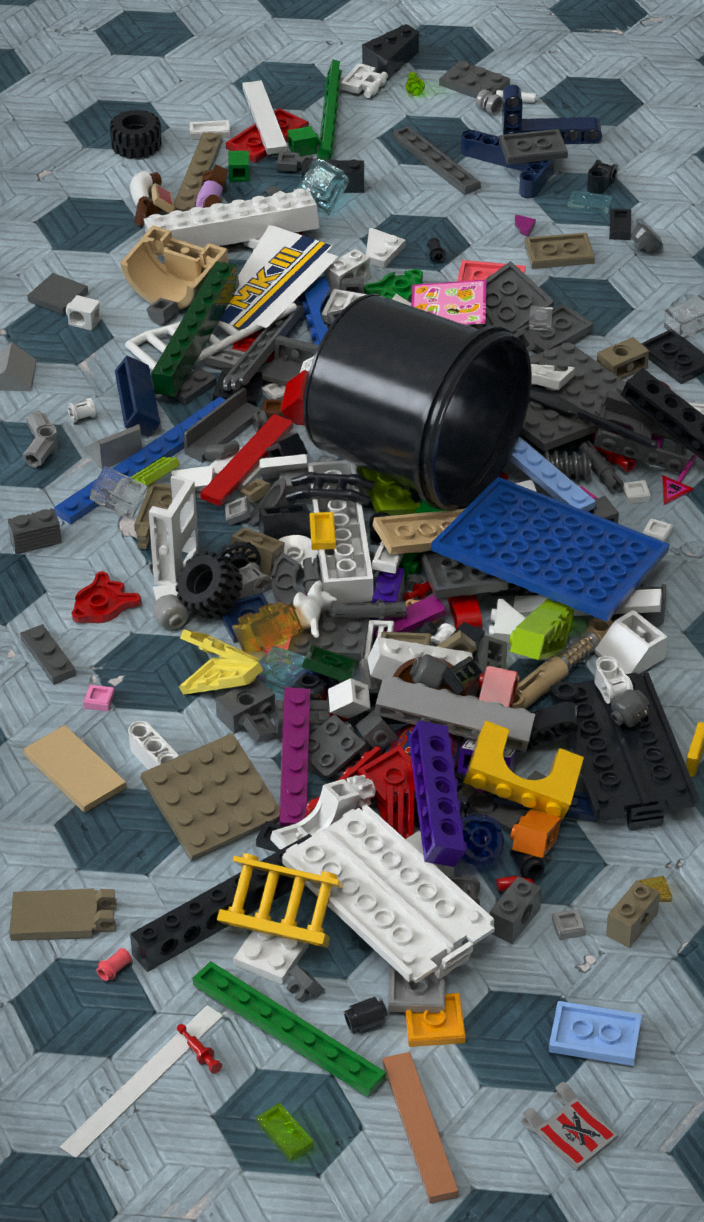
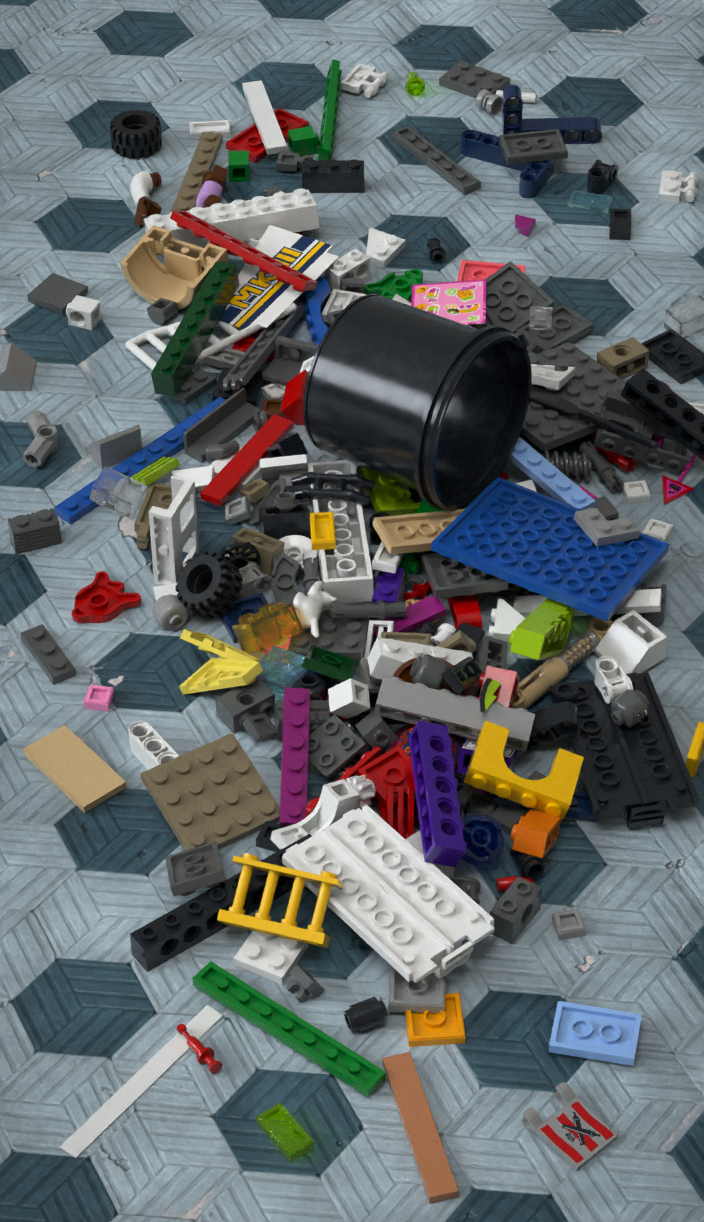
dark tan tile [9,888,117,941] -> none
white bush [67,398,96,423] -> none
coral pin [96,948,132,981] -> none
dark blue brick [115,355,160,437] -> none
tan tile [151,183,175,213] -> none
clear light blue brick [293,157,350,216] -> none
black wedge [362,24,419,81] -> none
dark tan tile [524,232,595,269] -> none
dark tan brick [606,880,660,948] -> none
dark grey piece [631,218,663,253] -> none
clear yellow tile [638,876,672,902] -> none
none -> dark grey plate [165,841,226,896]
none -> red plate [170,210,317,293]
none -> dark grey plate [274,492,298,512]
none -> sticker [480,678,501,713]
none -> light grey plate [574,508,640,546]
none -> white plate [658,170,699,203]

